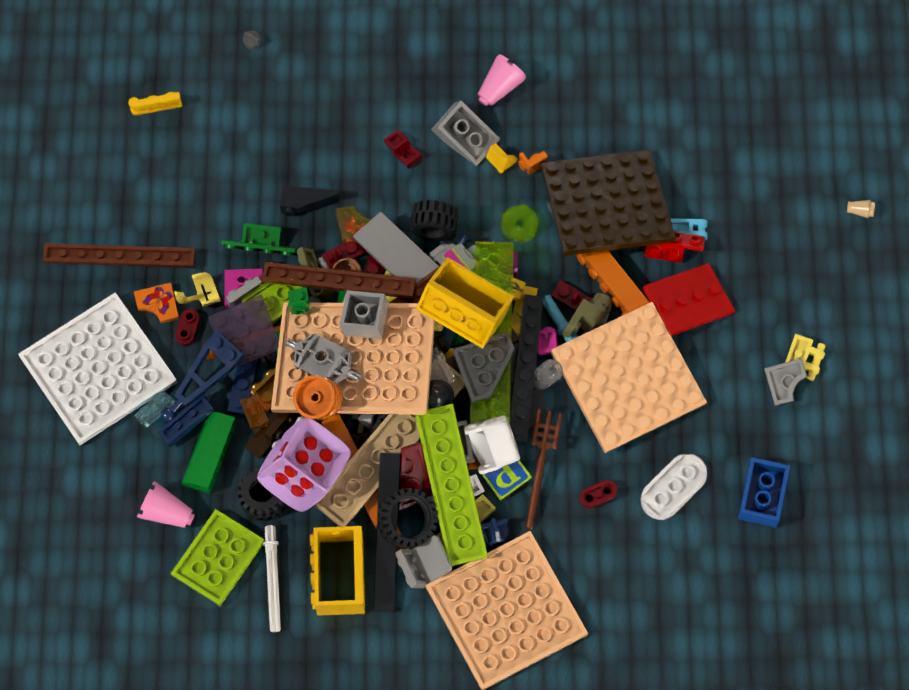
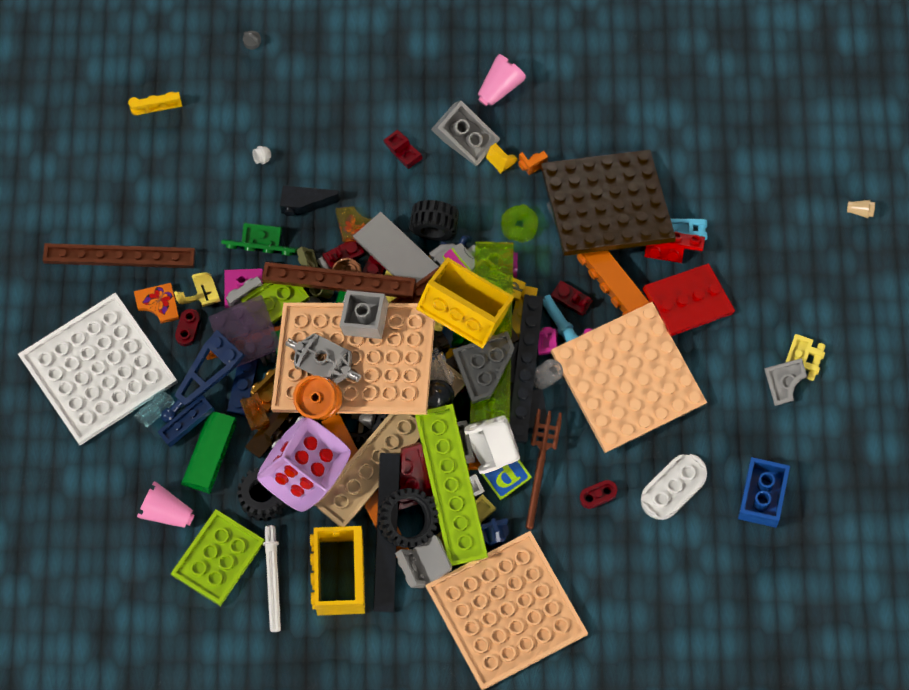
green bracket [288,287,311,315] -> none
olive plate [562,293,612,338] -> none
none -> white plate [252,146,271,164]

